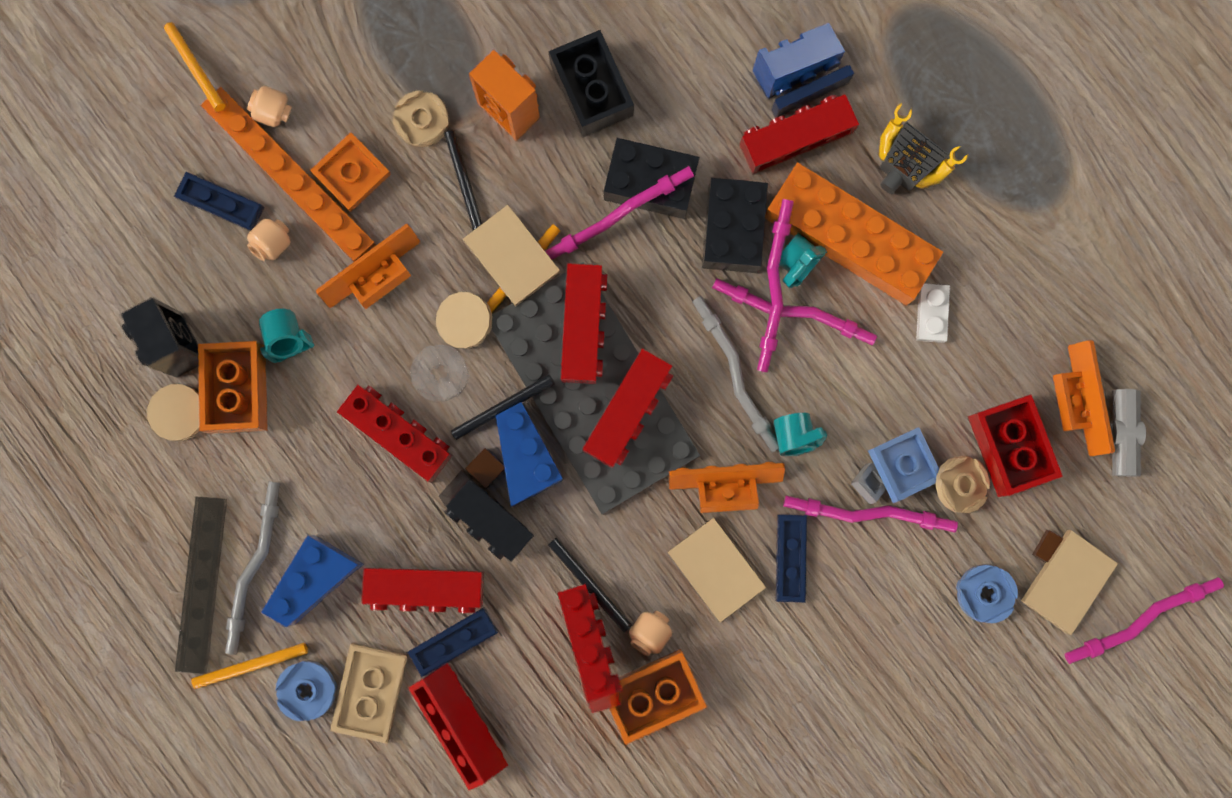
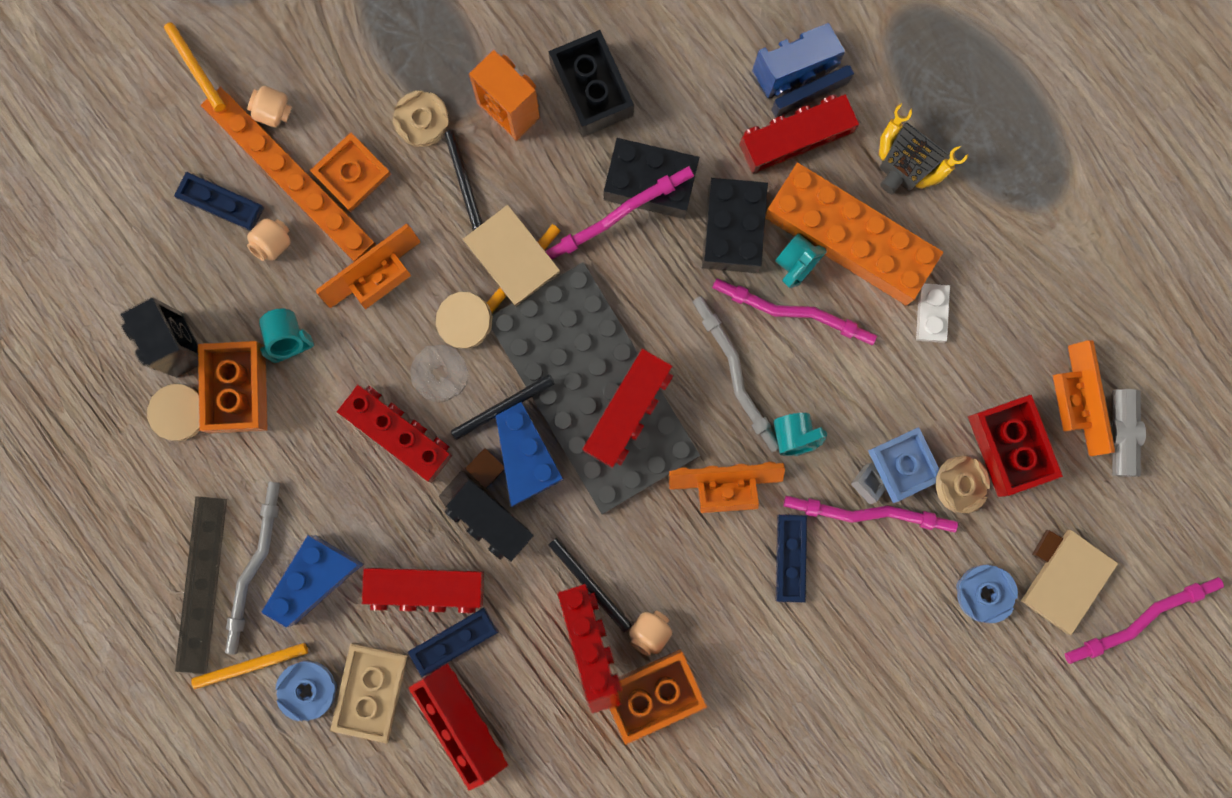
red brick [561,263,608,384] -> none
tan tile [667,518,766,622] -> none
dark pink bar [757,199,794,373] -> none

